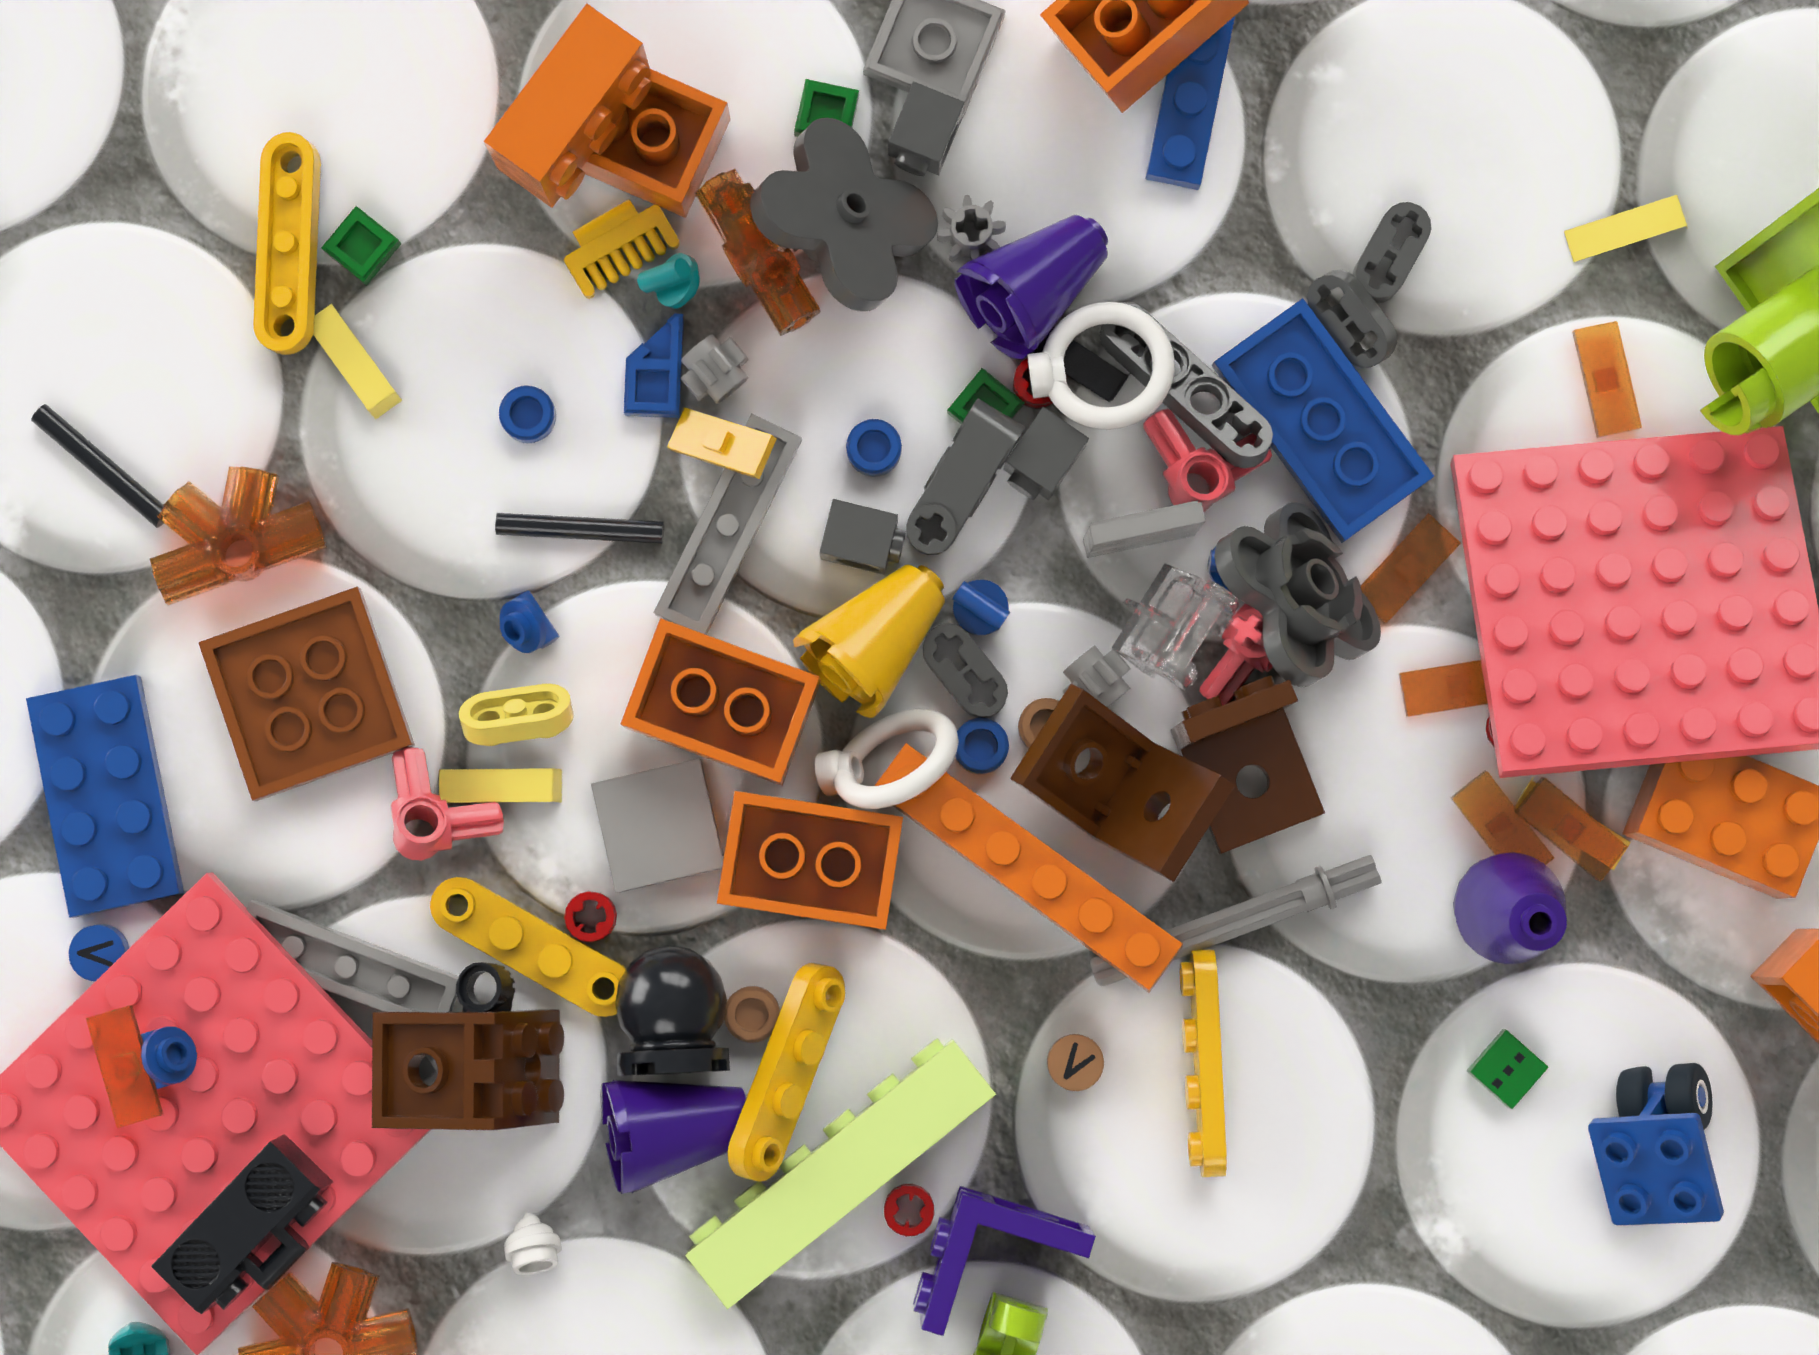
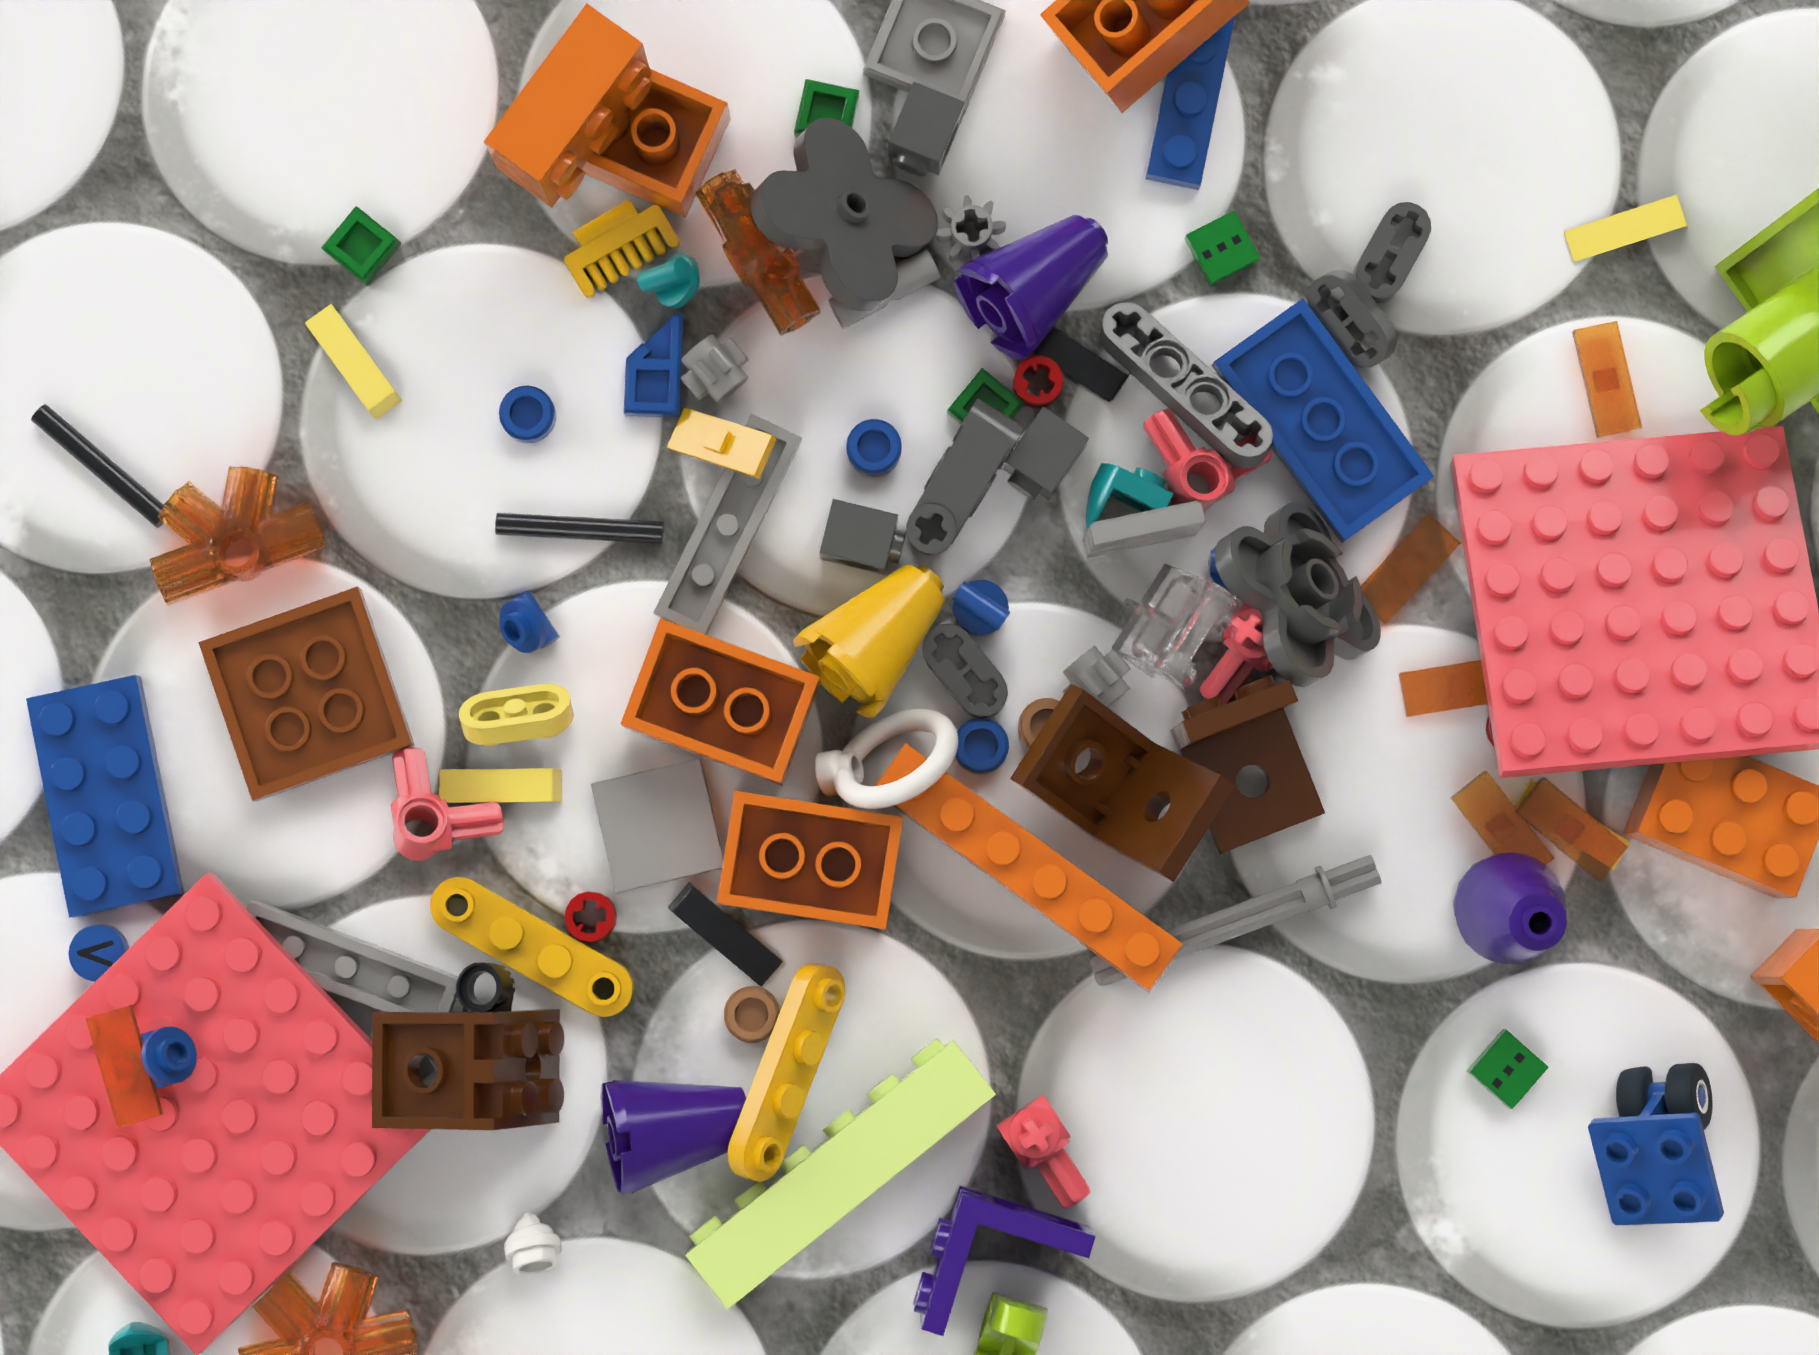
black piece [151,1134,333,1314] -> none
yellow plate [253,132,321,355] -> none
black tile [615,945,730,1076] -> none
red bush [884,1183,934,1237] -> none
white piece [1027,302,1175,430] -> none
medium nougat tile [1047,1034,1104,1091] -> none
yellow plate [1179,950,1227,1177] -> none
none -> black piece [668,882,783,987]
none -> light grey piece [828,248,941,329]
none -> coral axle [996,1095,1090,1209]
none -> teal plate [1086,463,1174,530]
none -> green tile [1184,210,1260,287]

